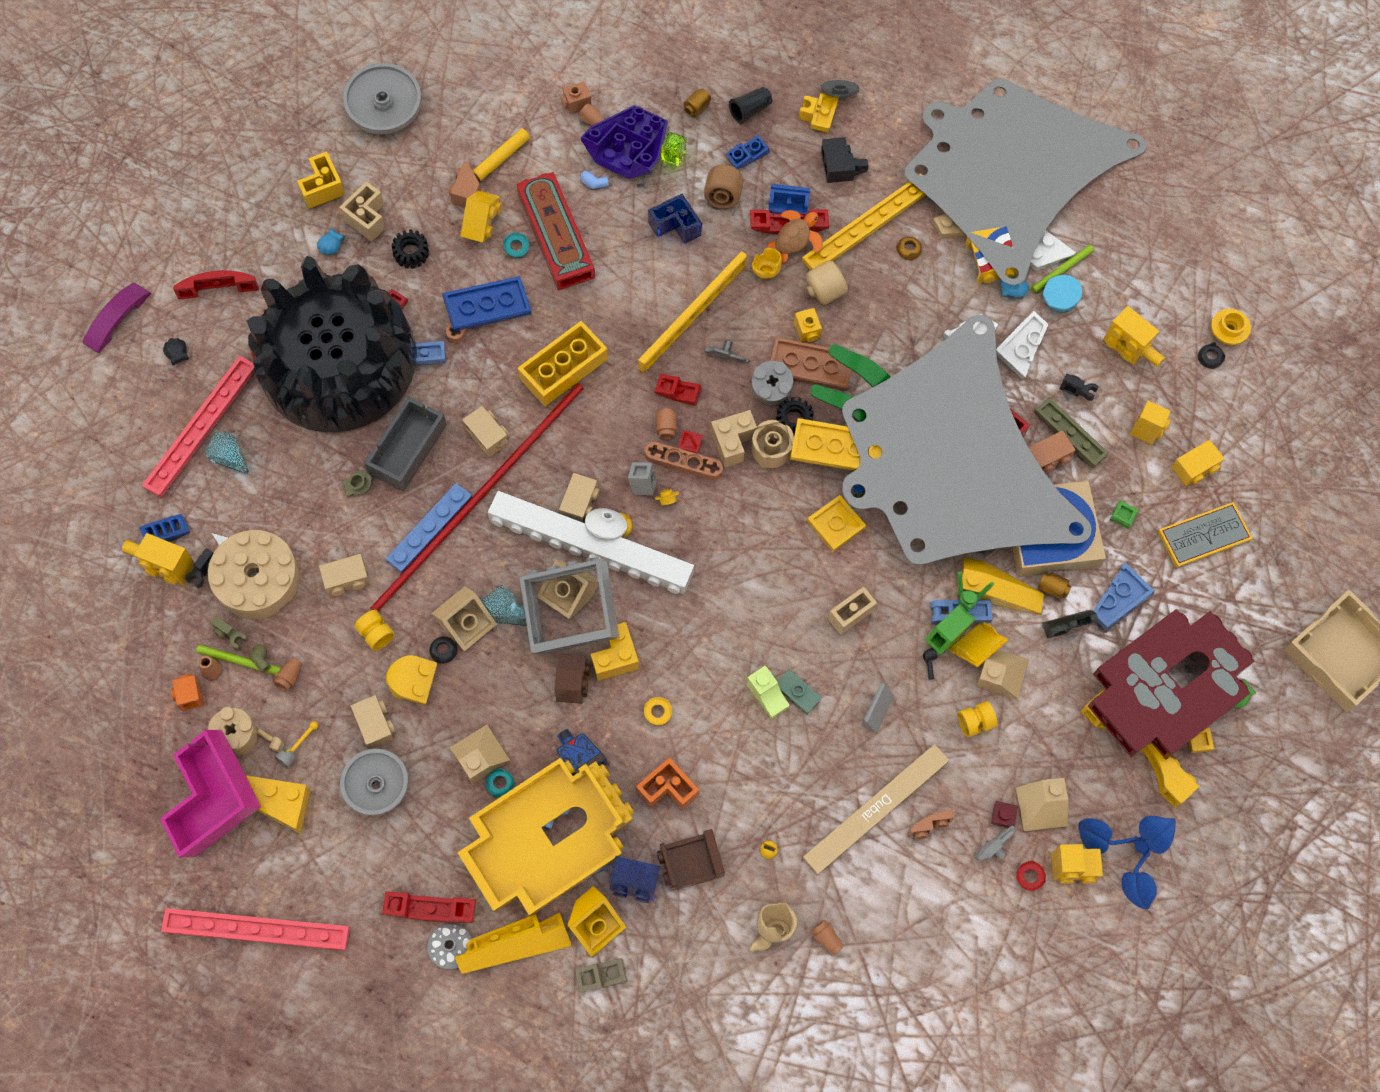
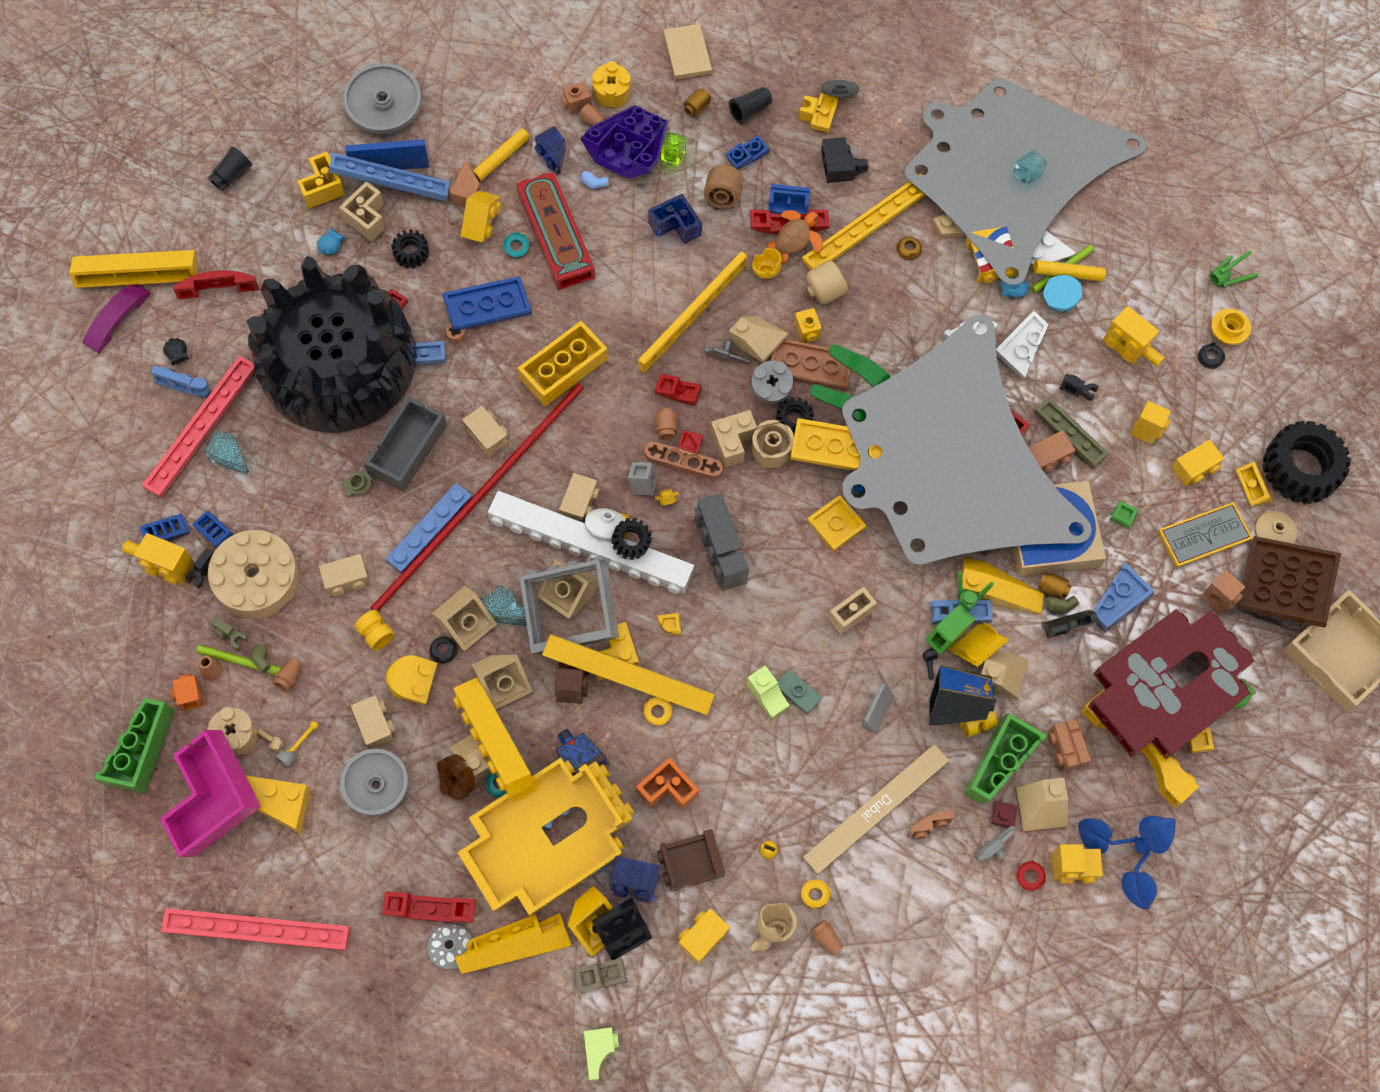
none -> yellow brick [69,250,199,288]
none -> bright green wedge [93,698,175,794]
none -> medium blue hinge [151,365,211,398]
none -> blue slope [192,510,234,549]
none -> black plant [208,146,252,191]
none -> medium blue plate [329,153,450,201]
none -> blue tile [345,139,430,170]
none -> reddish brown plate [437,754,475,800]
none -> yellow brick [452,677,534,797]
none -> tan slope [472,655,533,710]
none -> clear blue slope [534,126,566,175]
none -> yellow tile [542,634,715,715]
none -> yellowish green arch [584,1027,619,1082]
none -> yellow brick [592,61,631,108]
none -> black slope [592,897,652,960]
none -> black tyre [611,518,652,560]
none -> yellow tile [657,613,681,636]
none -> tan tile [663,24,712,80]
none -> yellow brick [678,908,730,965]
none -> dark grey piece [694,493,749,591]
none -> tan slope [729,316,789,363]
none -> yellow piece [801,879,831,910]
none -> black slope [929,665,996,726]
none -> bright green wedge [963,713,1047,804]
none -> clear light blue brick [1013,150,1047,185]
none -> yellow piece [1033,260,1106,282]
none -> olive arm [1046,596,1079,614]
none -> nougat brick [1048,719,1092,772]
none -> nougat brick [1200,569,1245,615]
none -> bright green plant [1210,251,1259,288]
none -> yellow slope [1235,461,1273,507]
none -> reddish brown plate [1237,536,1341,628]
none -> tan dish [1255,511,1297,544]
none -> black tyre [1263,421,1351,504]

